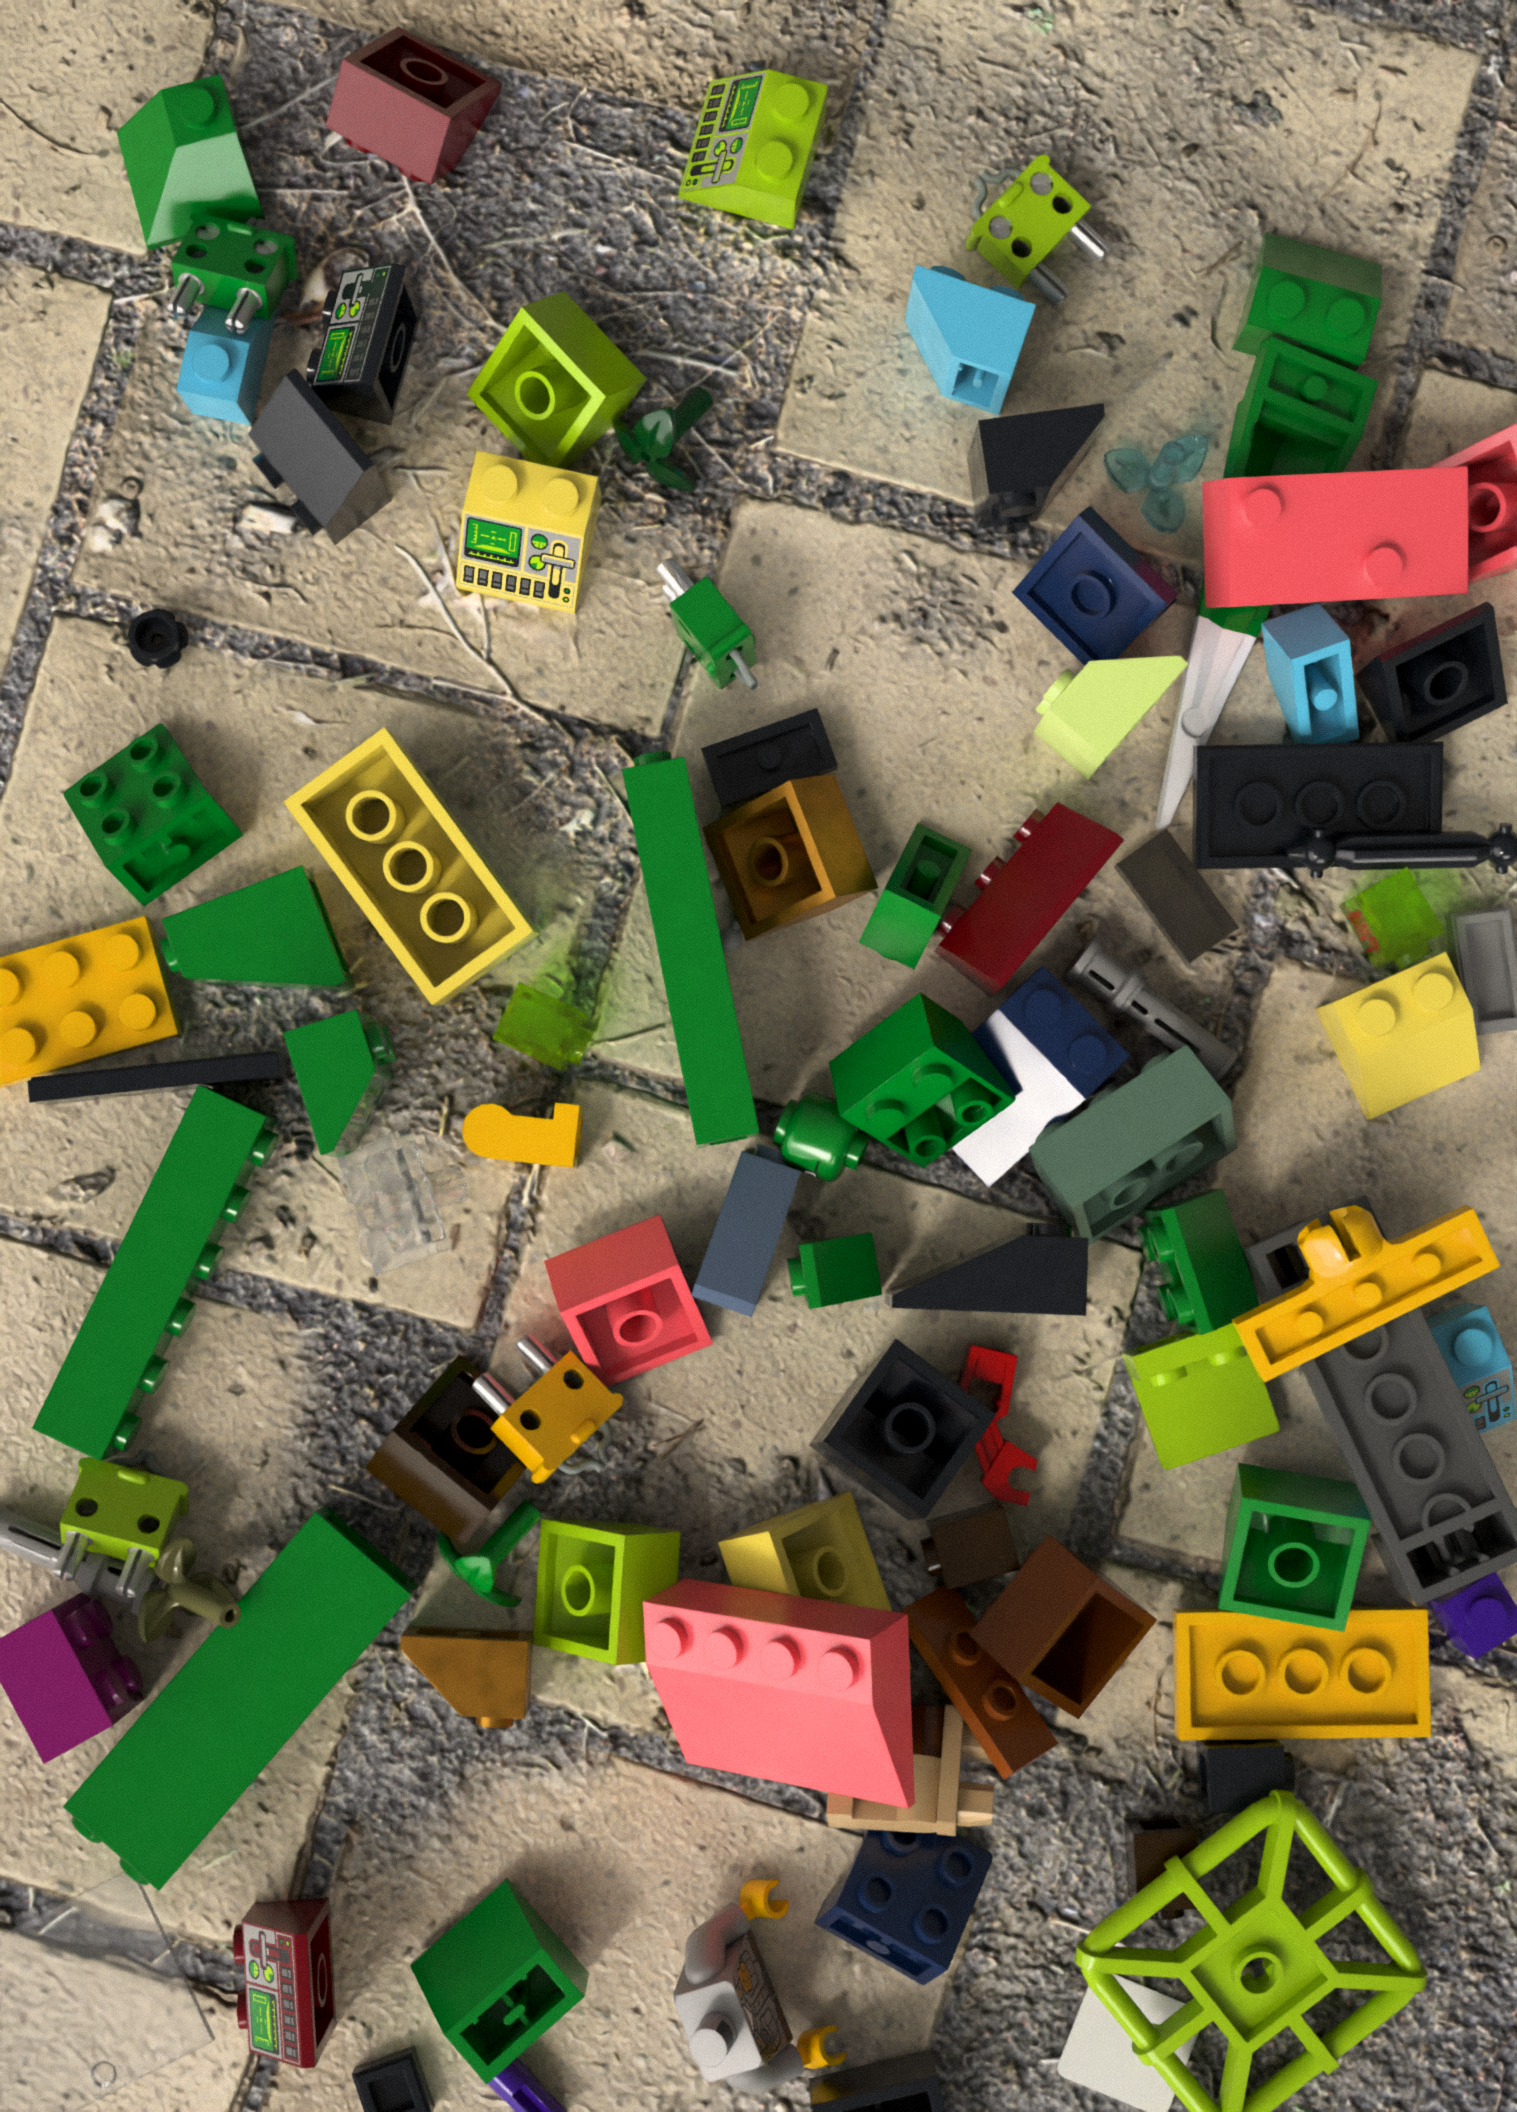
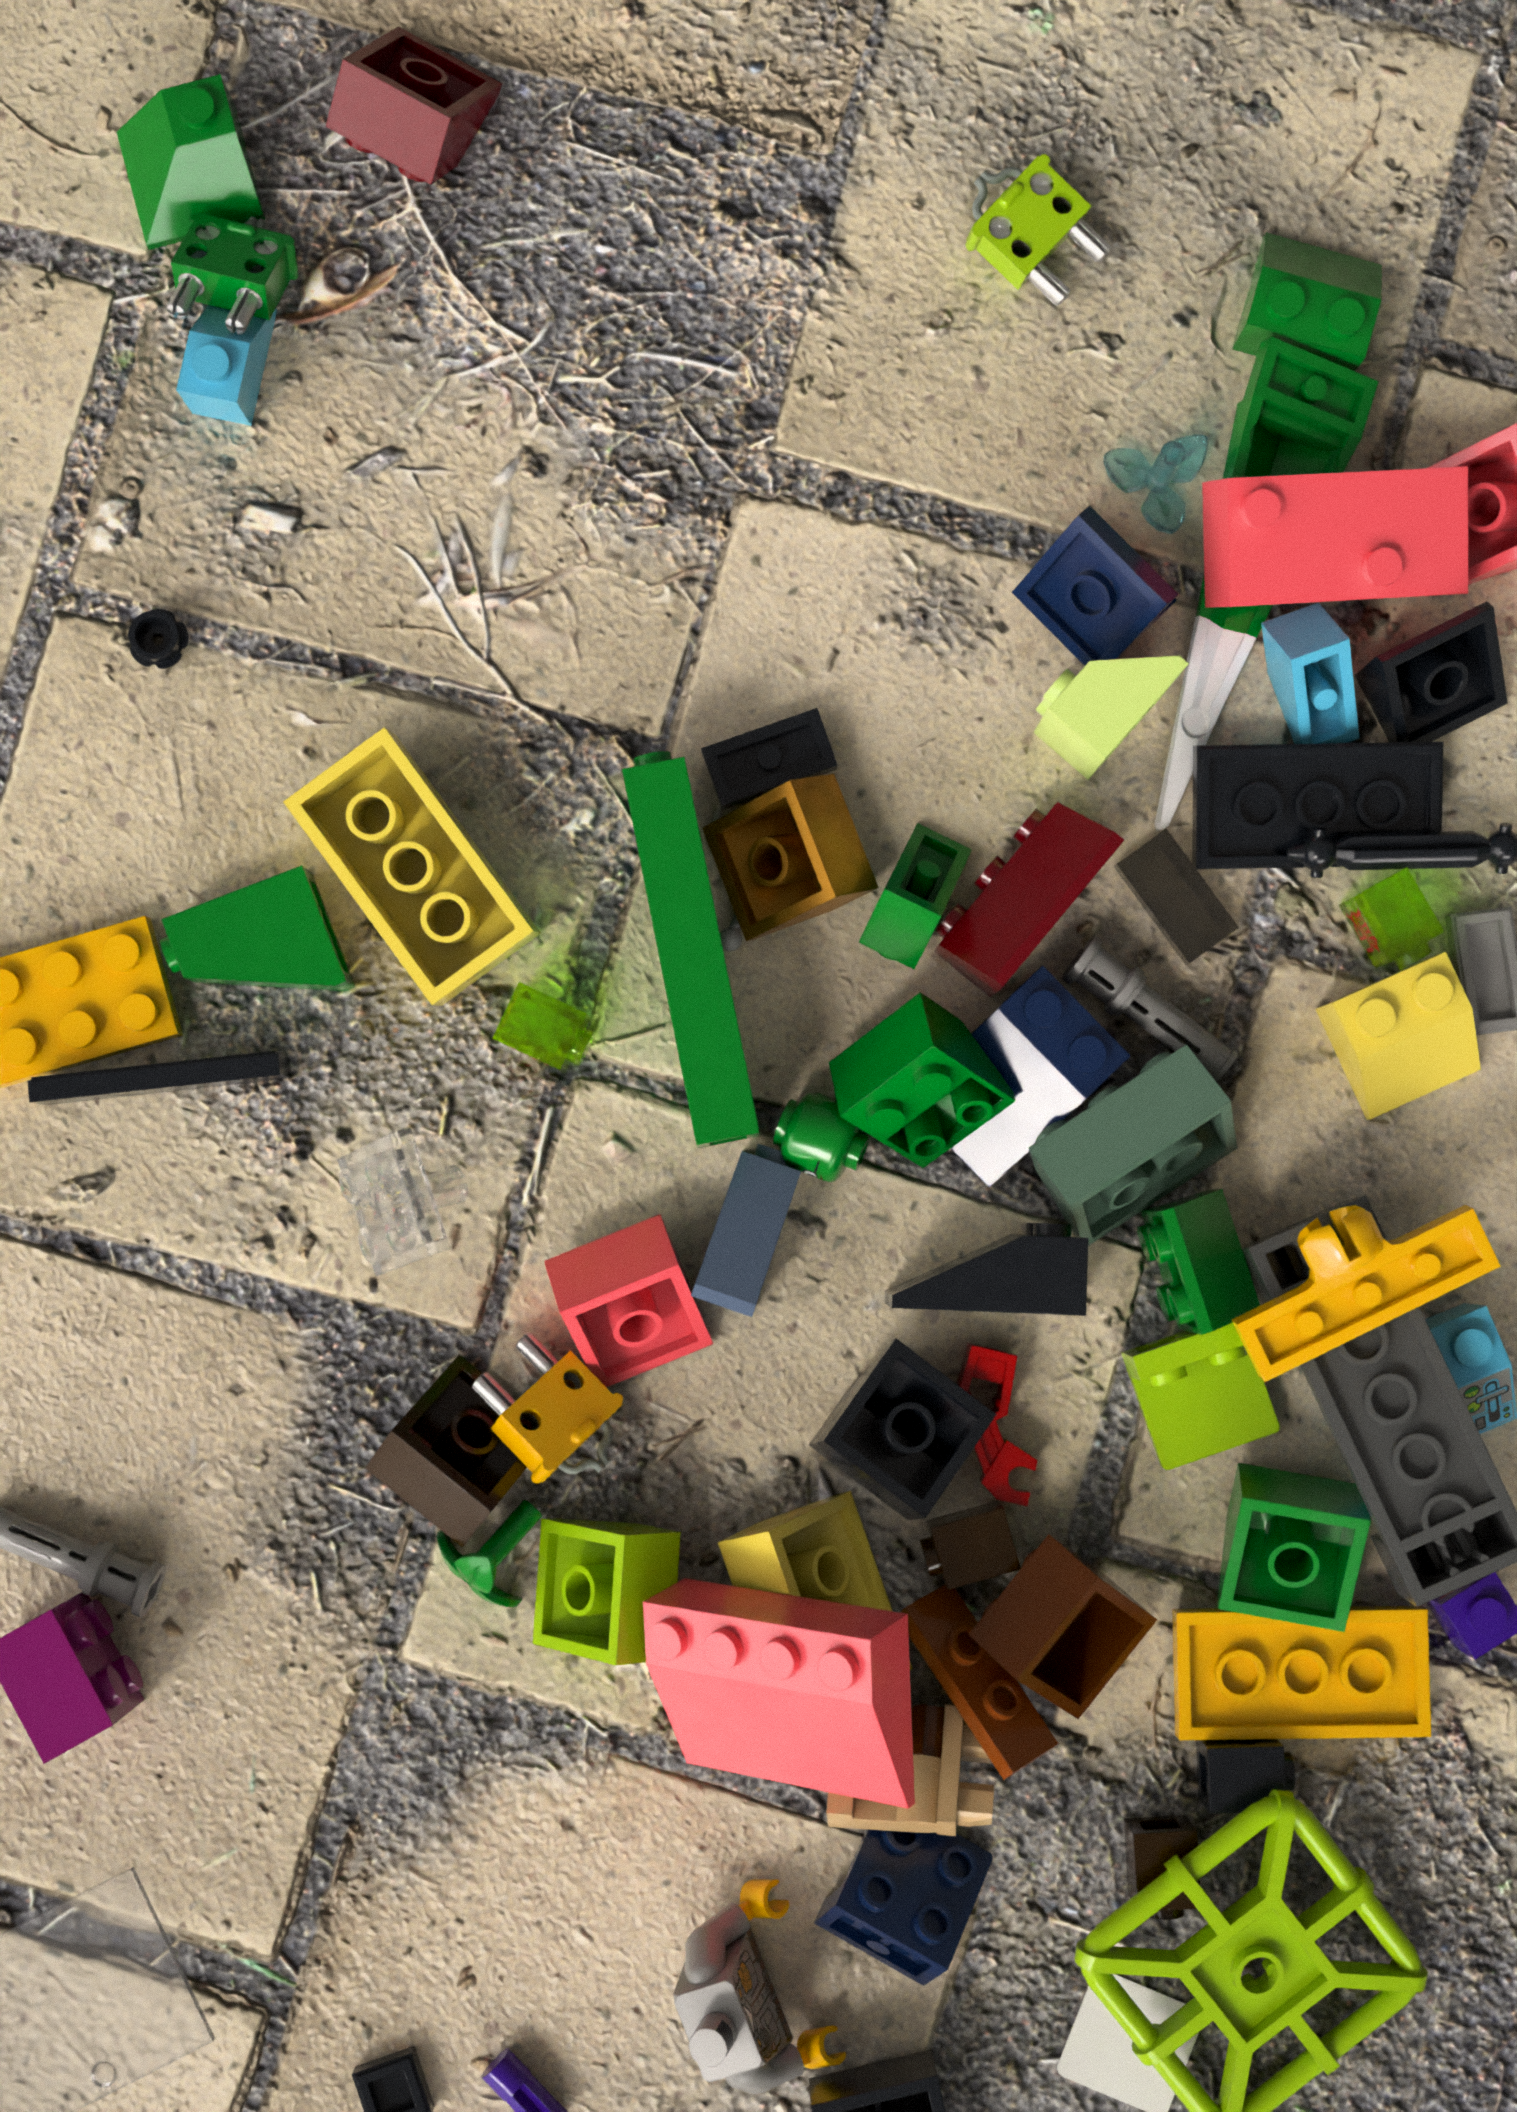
green brick [32,1085,279,1461] -> none
lime piece [53,1450,189,1598] -> none
green brick [63,1505,420,1891] -> none
green bracket [64,724,244,907] -> none
olive plant [138,1535,241,1643] -> none
dark red slope [233,1897,337,2068] -> none
black slope [248,368,392,545] -> none
green slope [283,1009,398,1158] -> none
black slope [306,263,422,426] -> none
pearl gold slope [400,1625,533,1728] -> none
green slope [410,1877,589,2085] -> none
light yellow slope [456,450,602,614] -> none
yellow leg [462,1102,585,1169] -> none
lime slope [466,291,647,469] -> none
dark green plant [613,387,714,492] -> none
green piece [656,558,759,690] -> none
lime slope [678,69,828,230] -> none
green slope [787,1232,882,1309] -> none
medium azure slope [905,265,1036,415] -> none
black slope [967,403,1105,534] -> none

